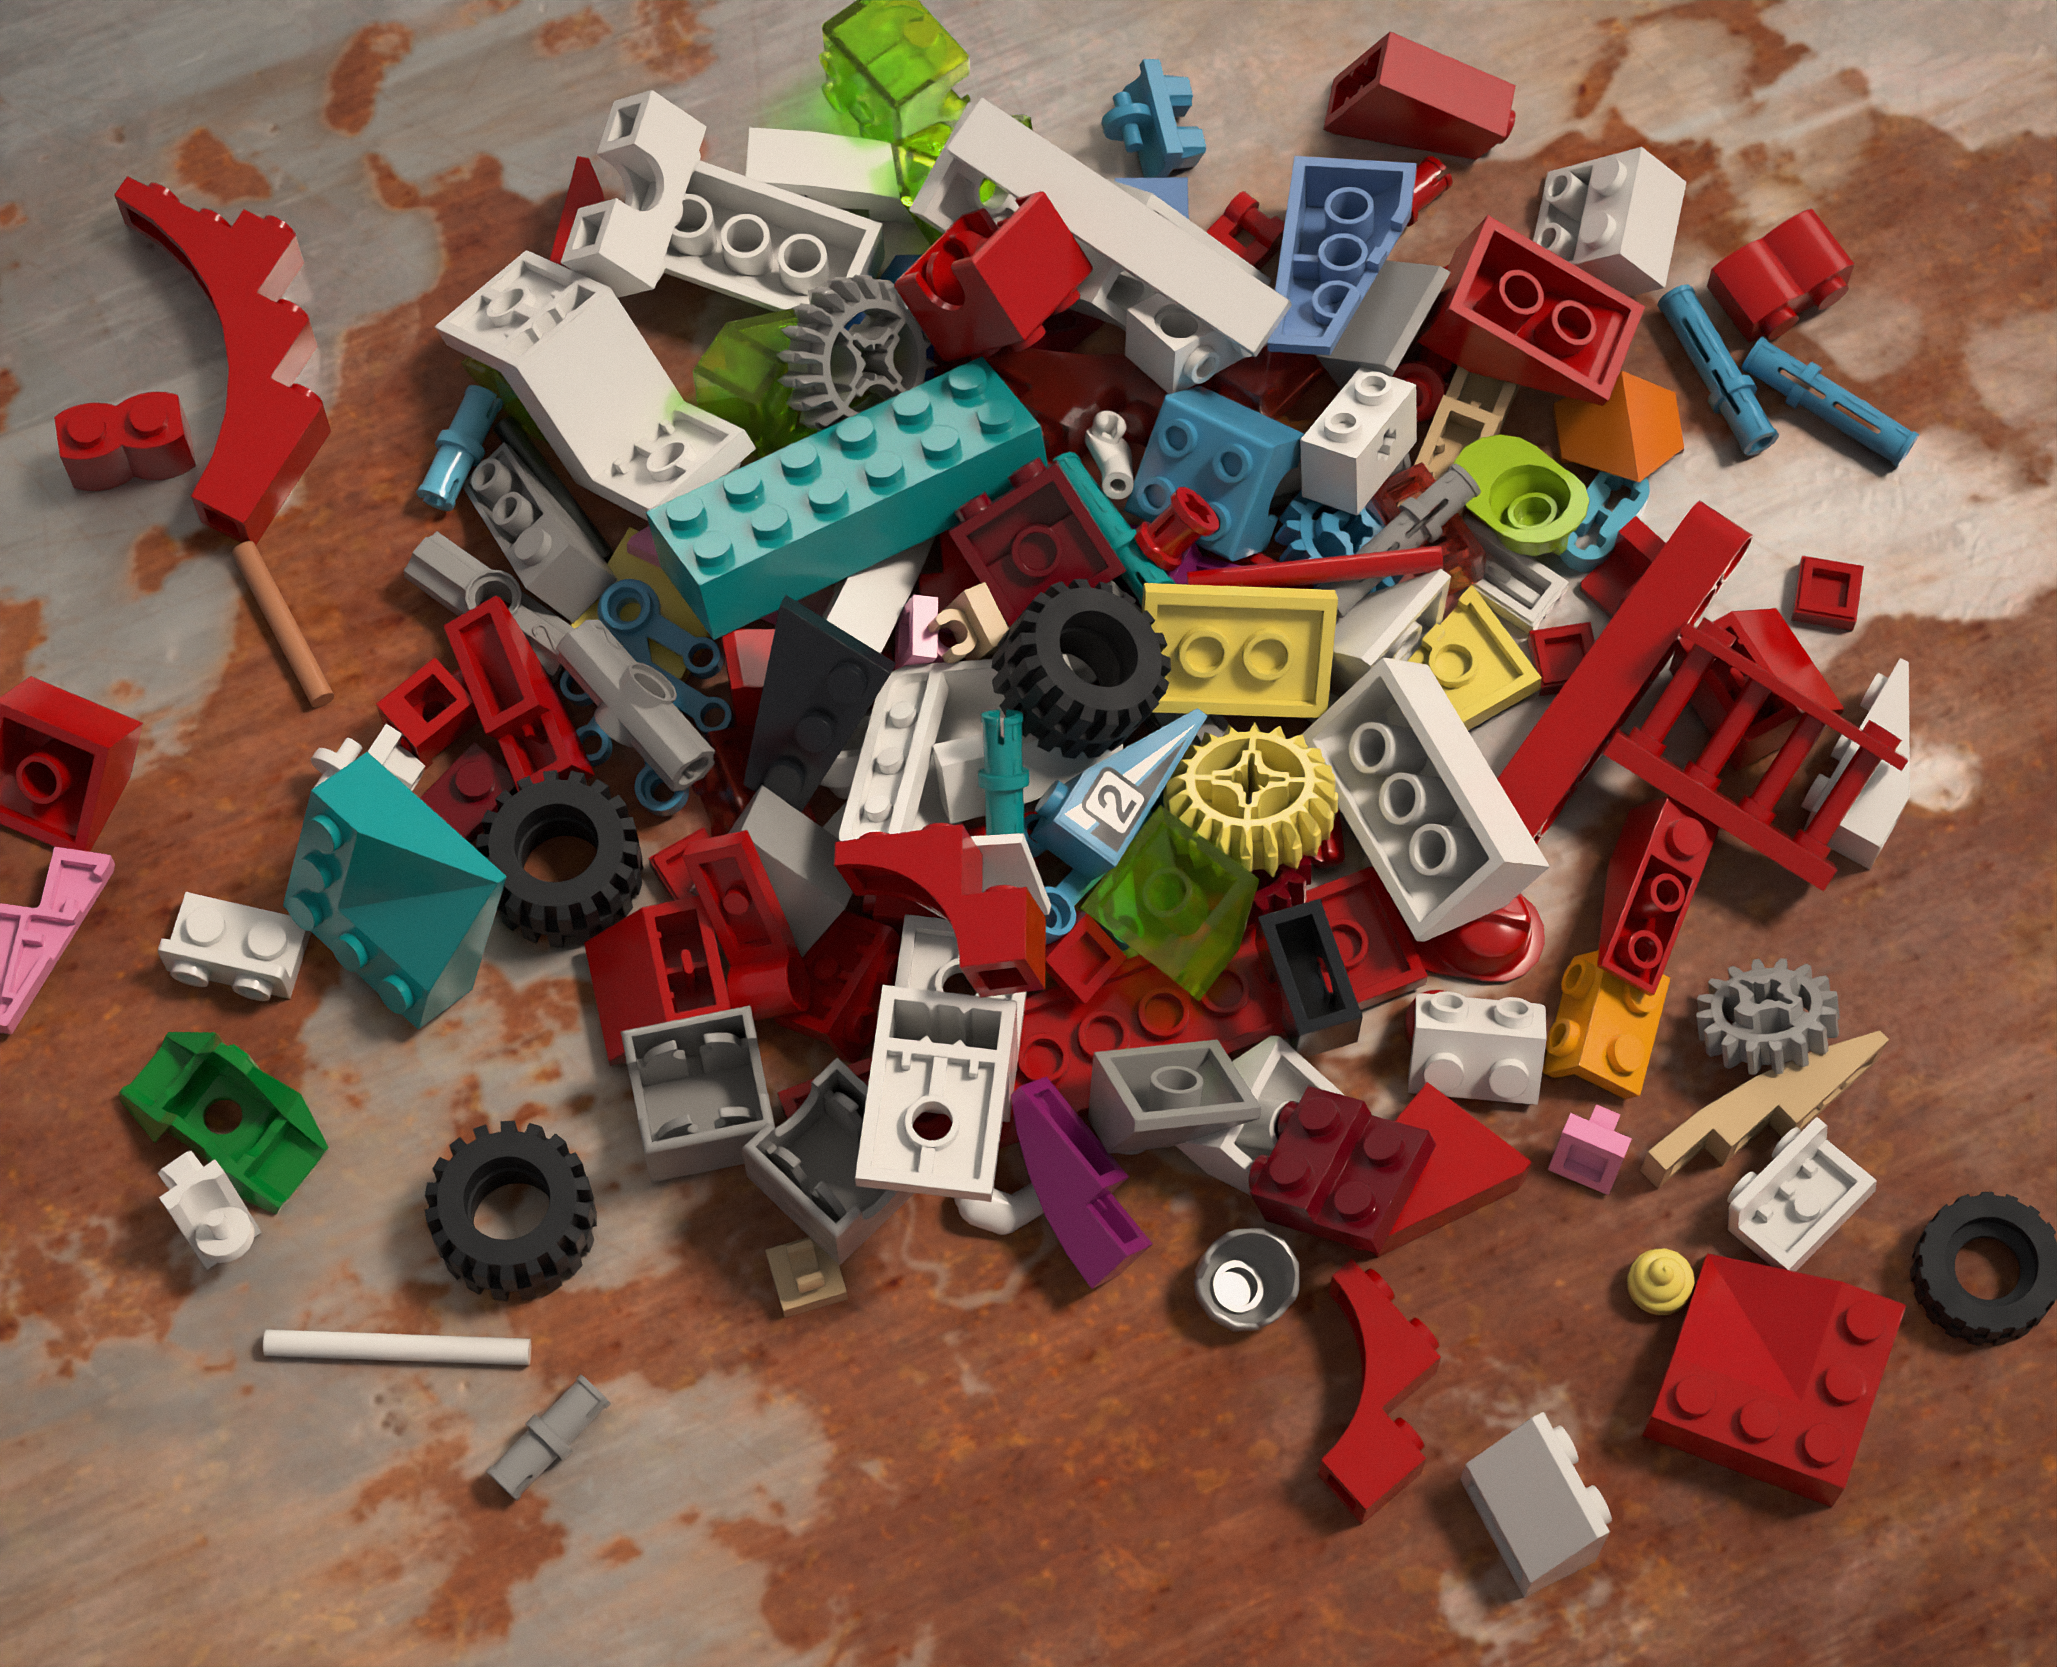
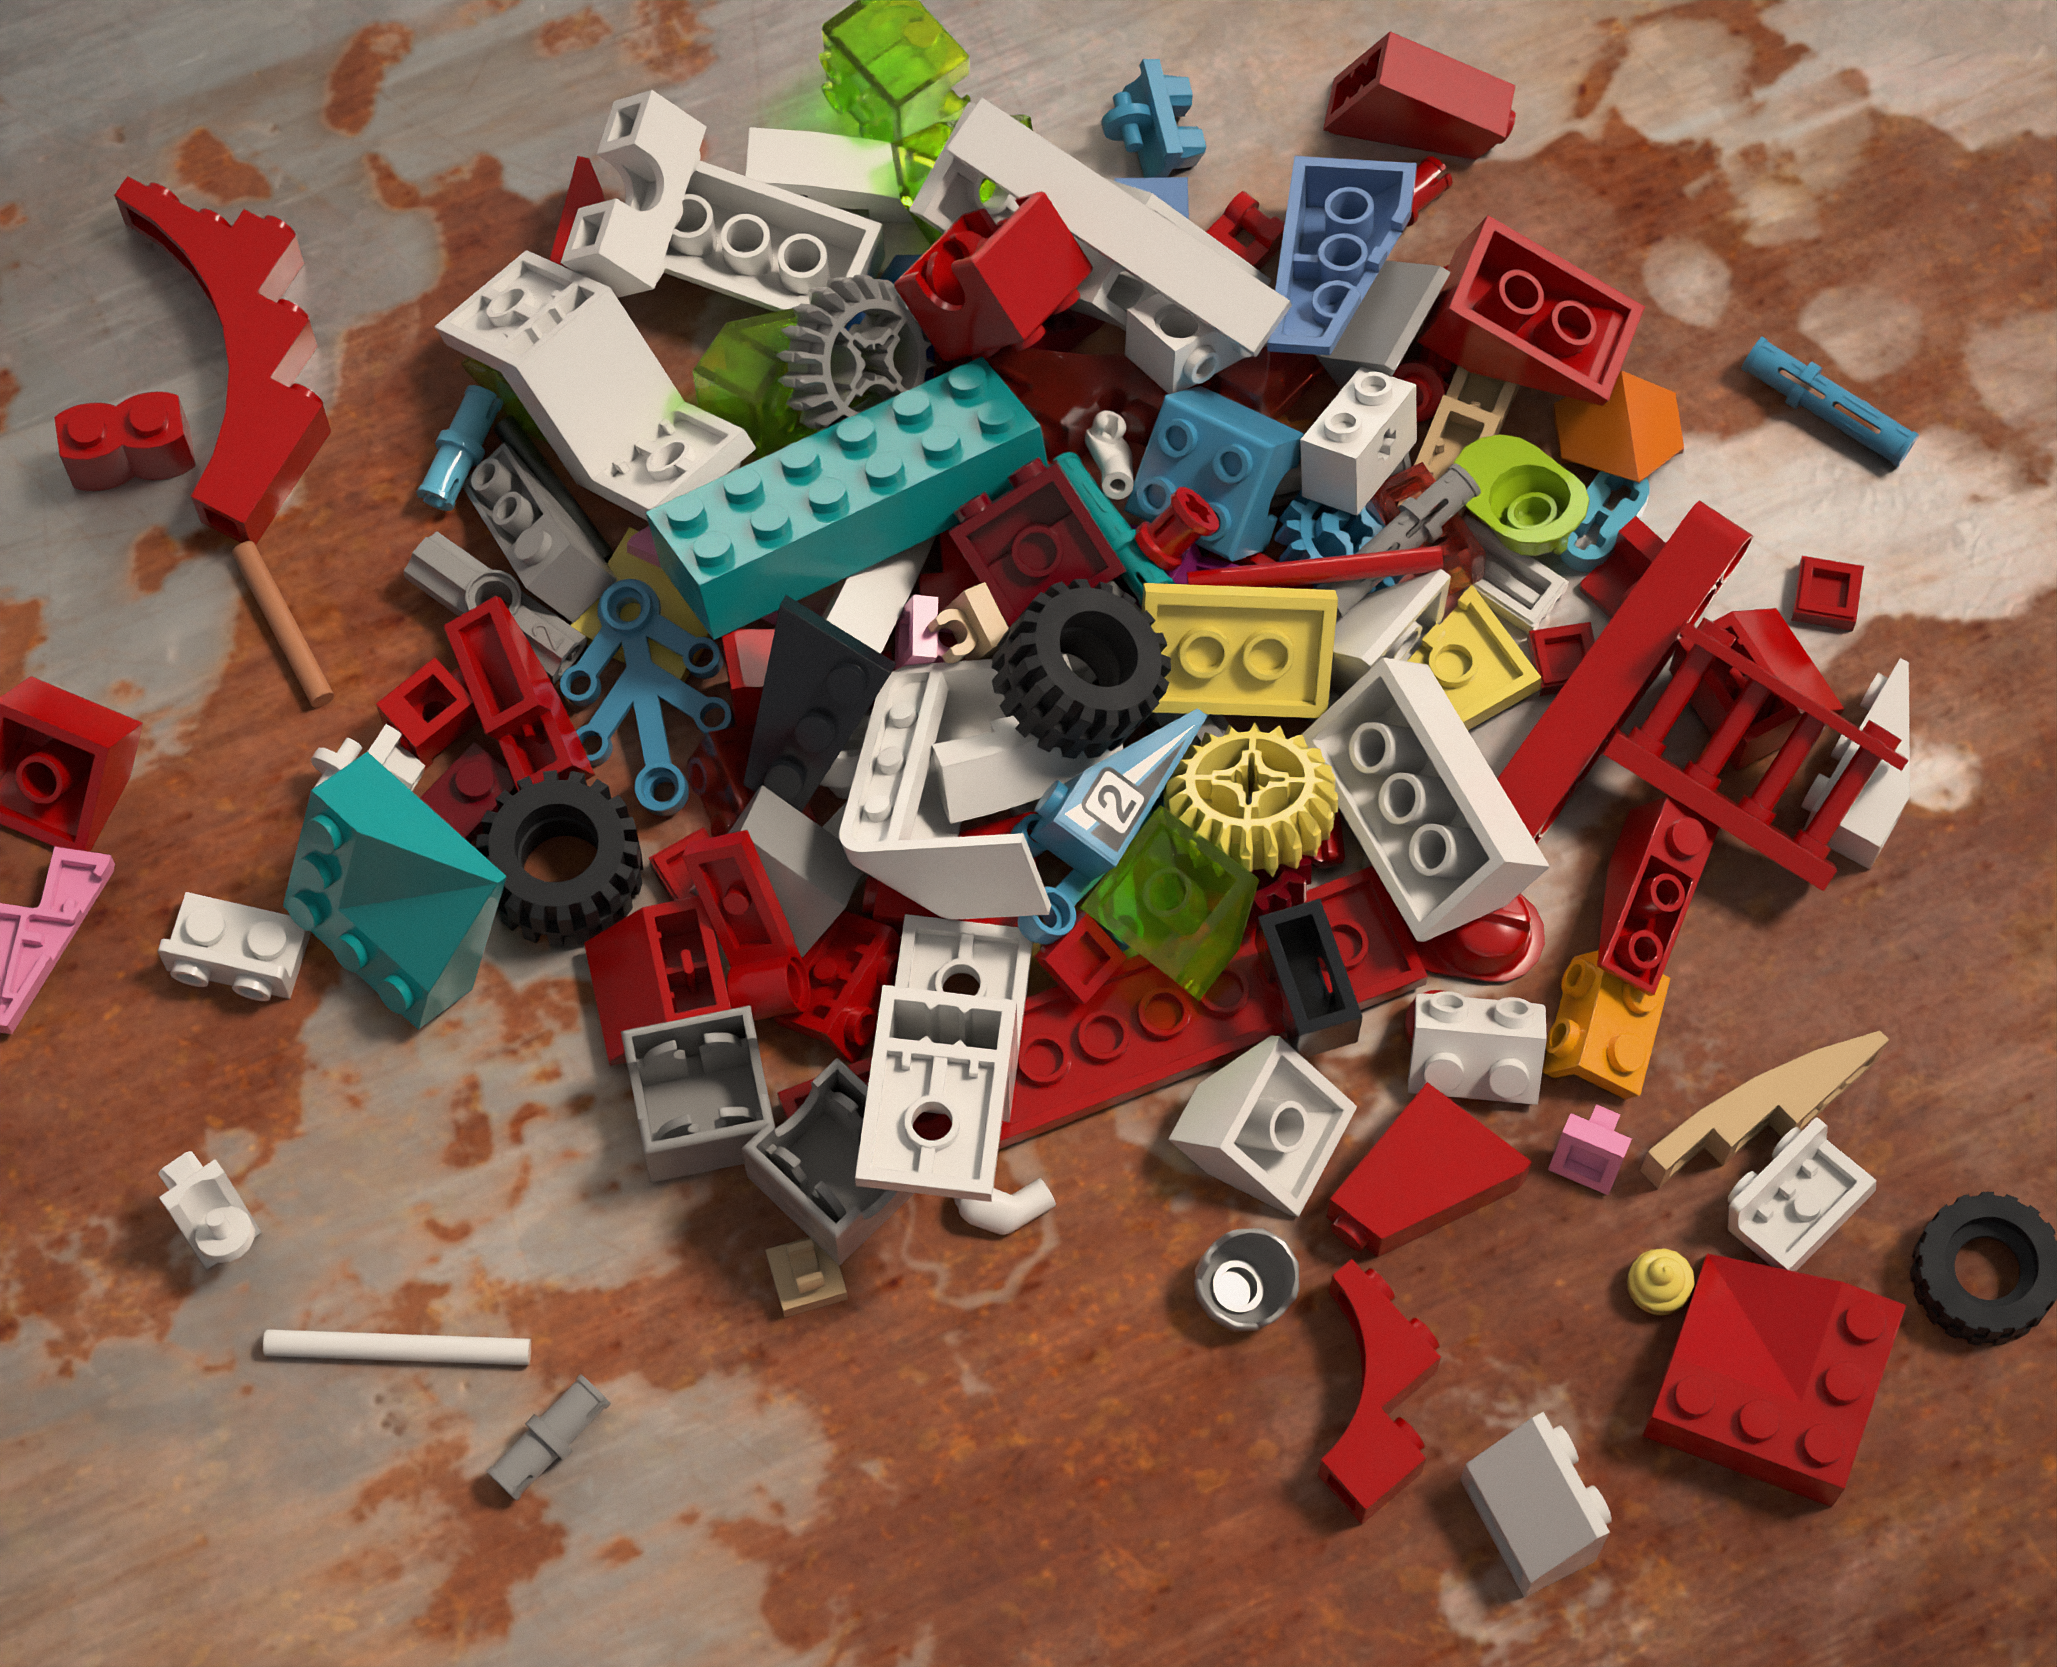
green piece [119,1032,329,1214] -> none
black tyre [425,1121,597,1301] -> none
light grey piece [556,619,715,791] -> none
red arch [834,823,1046,998] -> none
teal pin [978,709,1030,835] -> none
magenta slope [1011,1076,1153,1289] -> none
light grey slope [1088,1040,1261,1155] -> none
dark red plate [1248,1086,1436,1254] -> none
white slope [1533,147,1686,297] -> none
dark azure pin [1657,284,1779,456] -> none
light grey gear [1696,958,1840,1075] -> none
red brick [1707,208,1855,343] -> none

